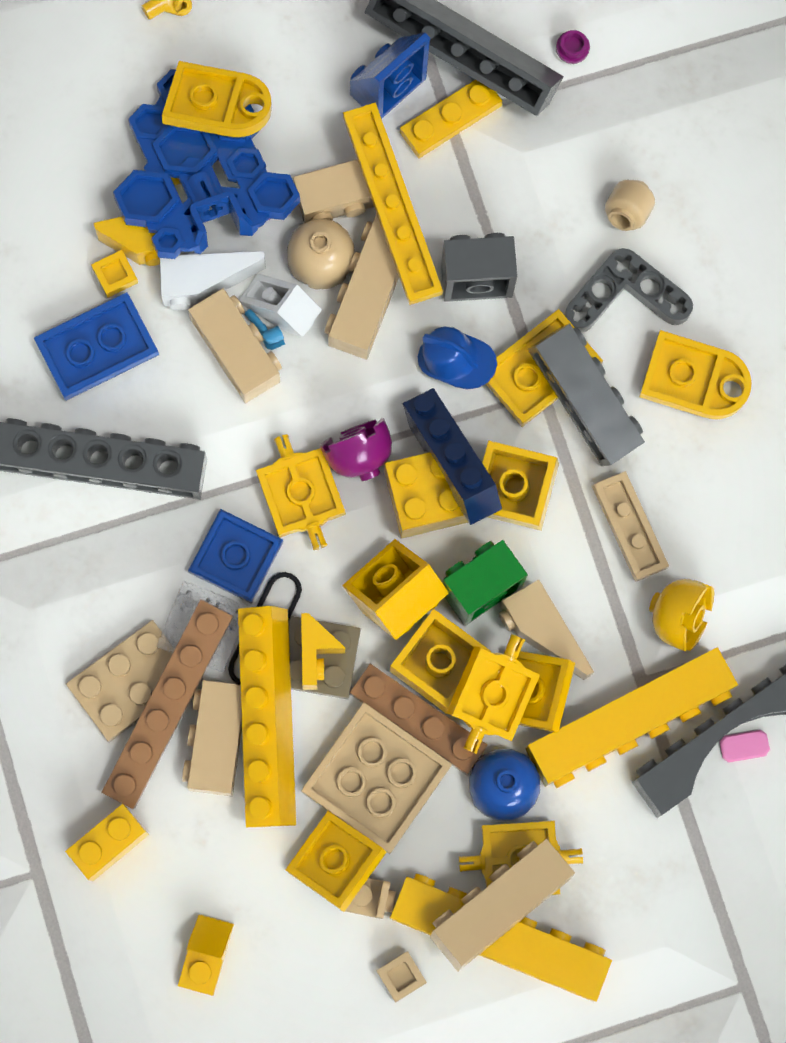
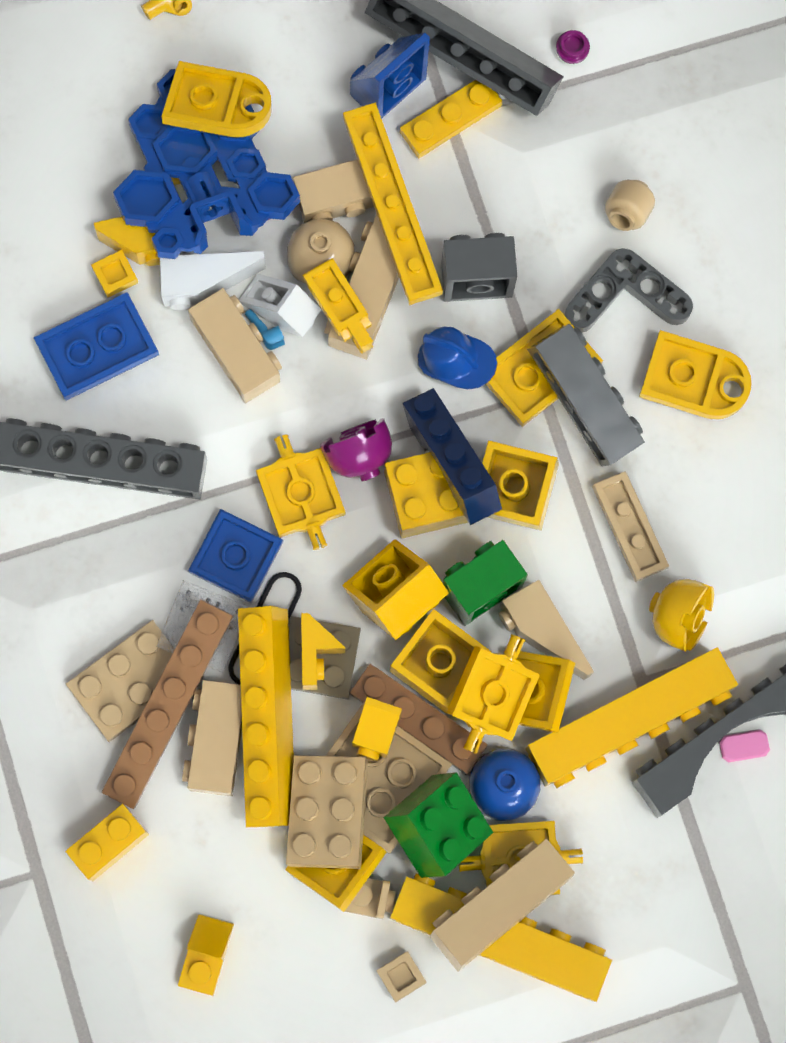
none -> tan plate [286,756,368,869]
none -> yellow hinge [302,258,373,354]
none -> yellow slope [352,697,402,761]
none -> green brick [383,772,494,878]

